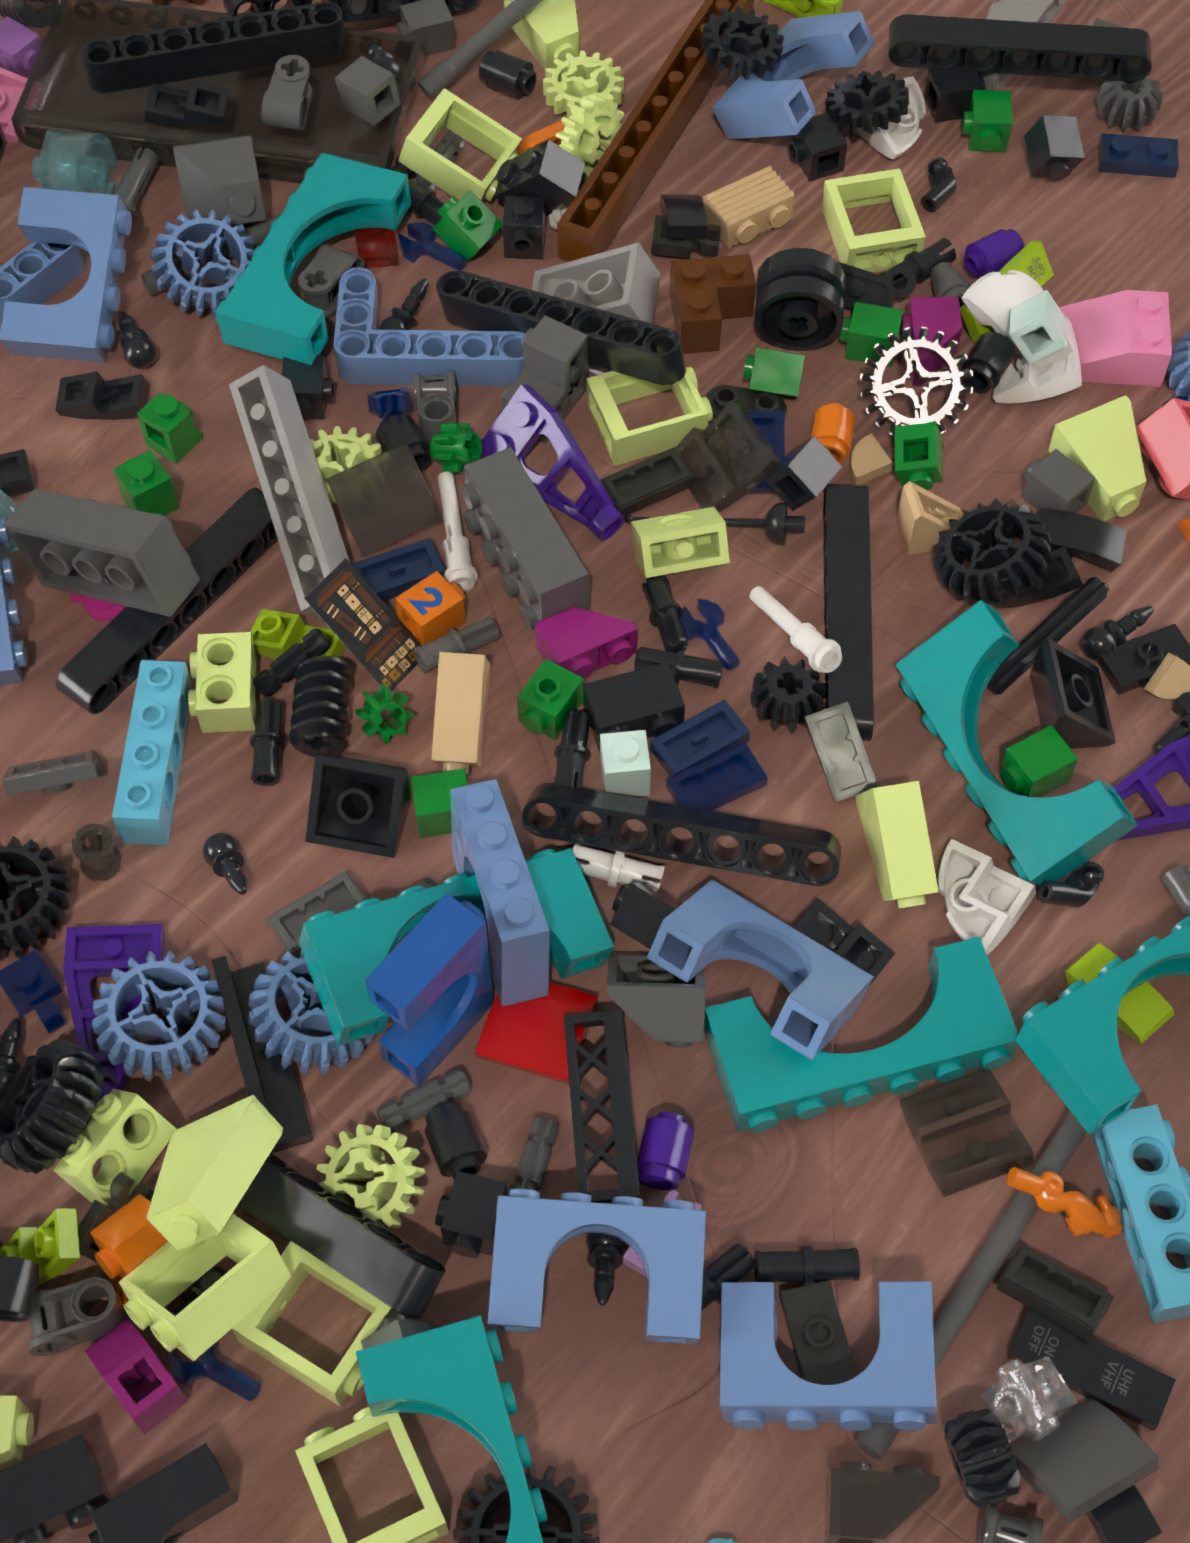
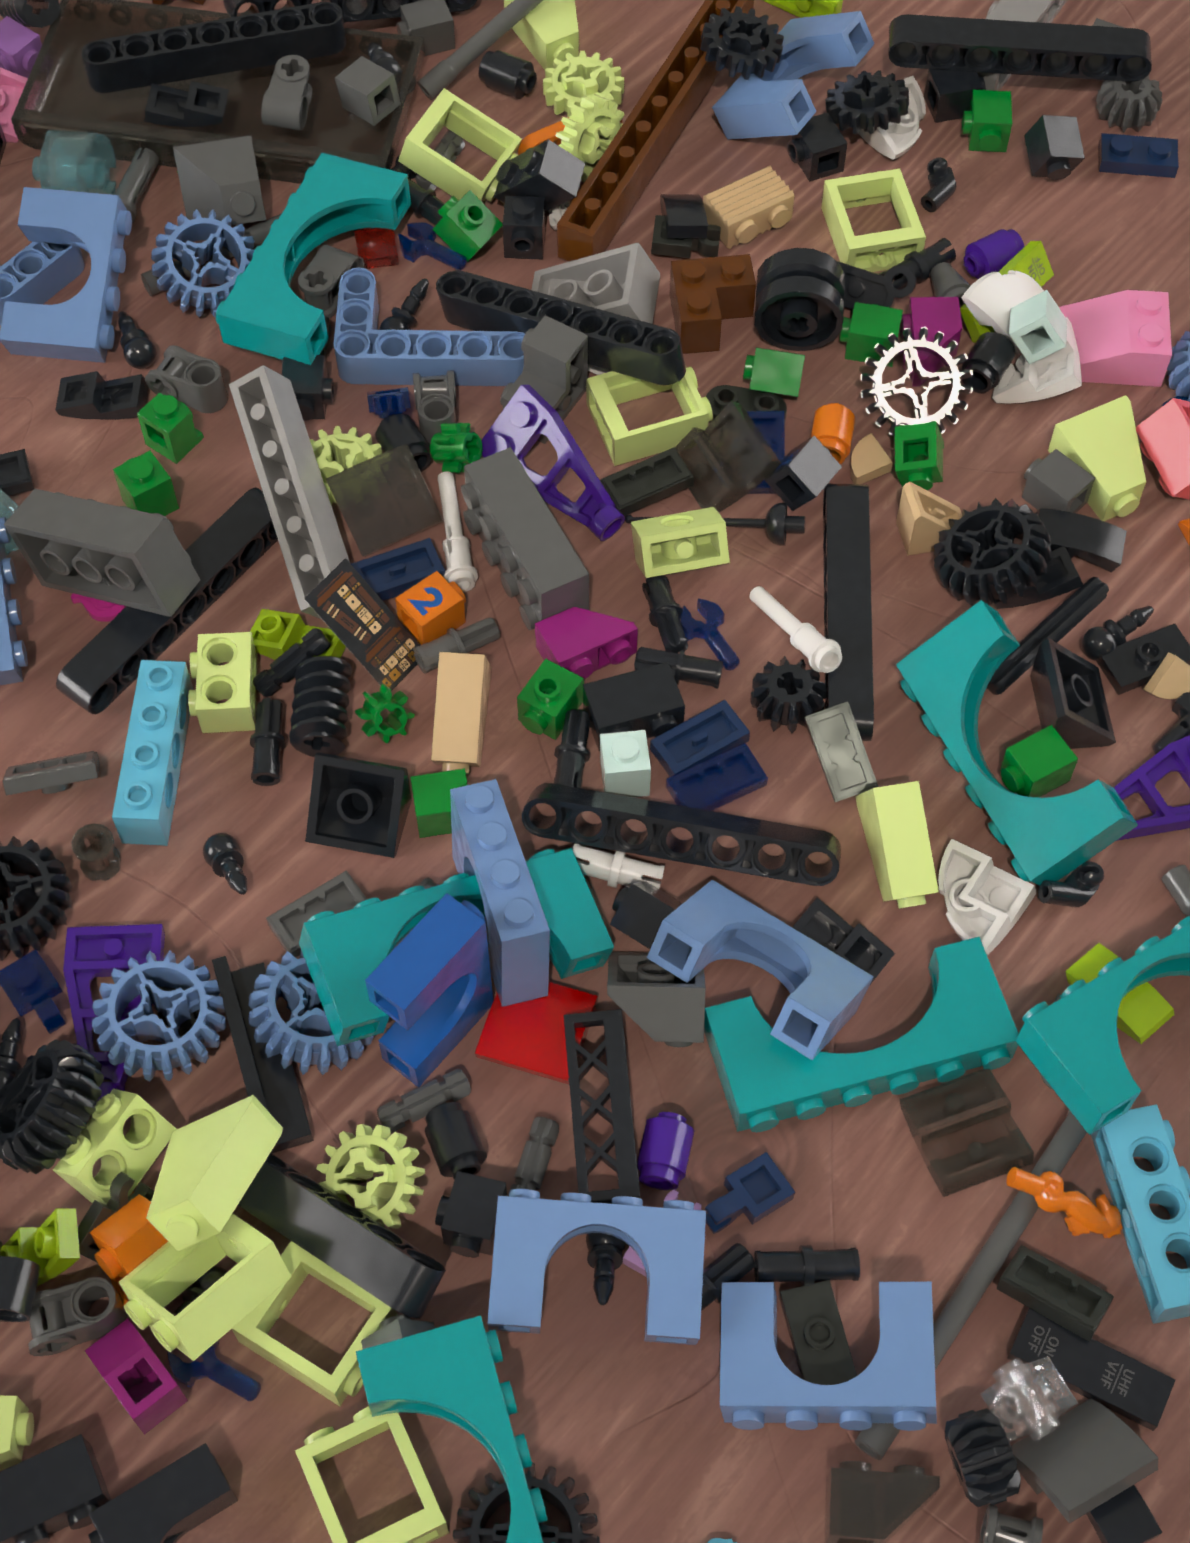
none -> dark grey piece [145,345,228,414]
none -> dark blue plate [705,1152,795,1234]

